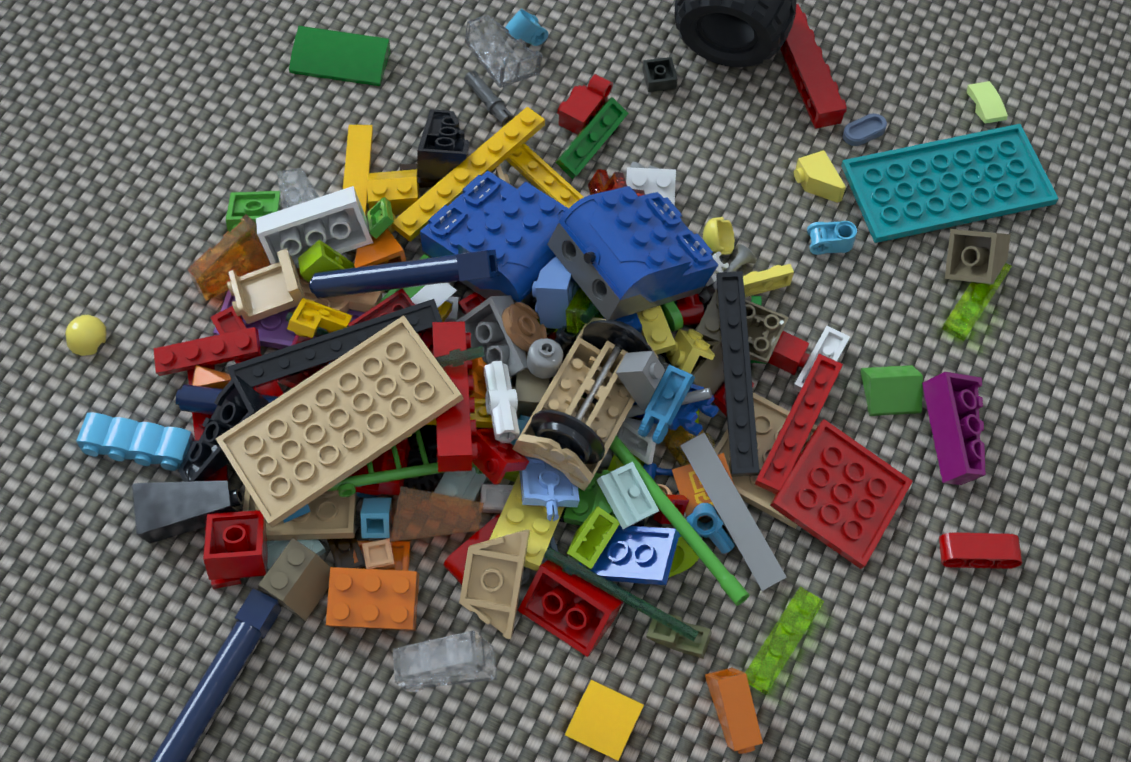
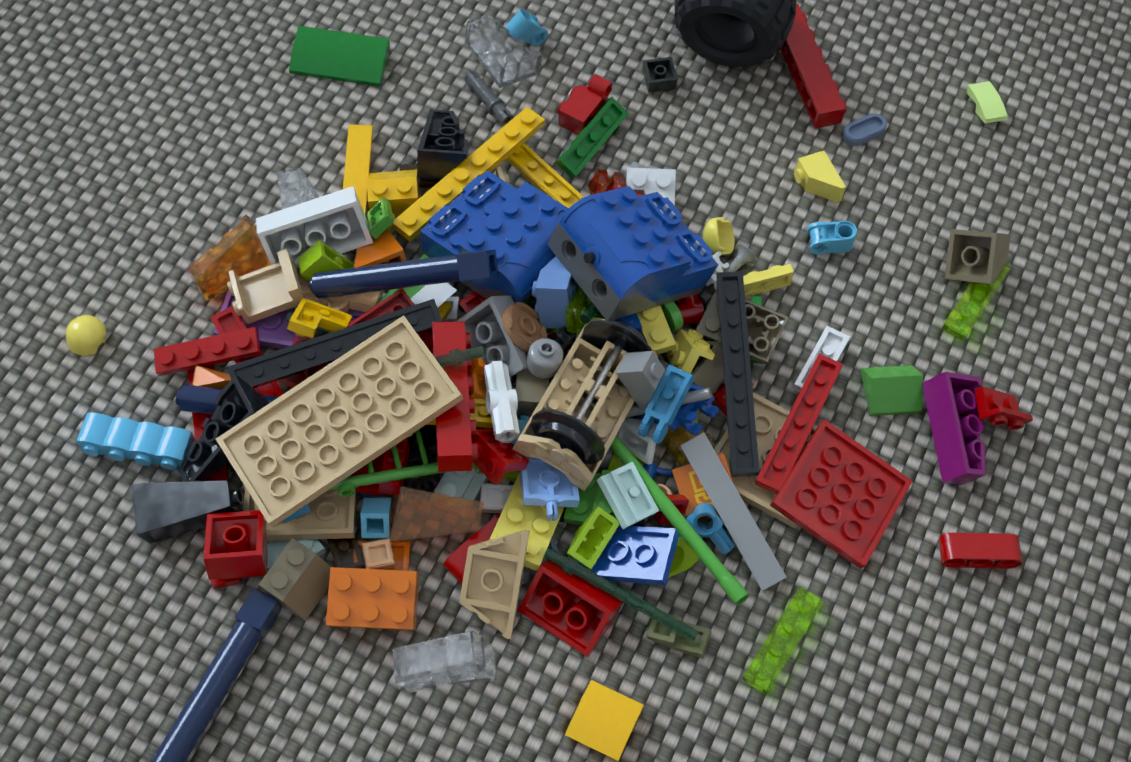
bright green plate [226,191,282,239] -> none
orange slope [705,667,763,754] -> none
red brick [768,331,810,375] -> none
teal plate [841,124,1059,243] -> none
none -> red bracket [975,387,1033,430]

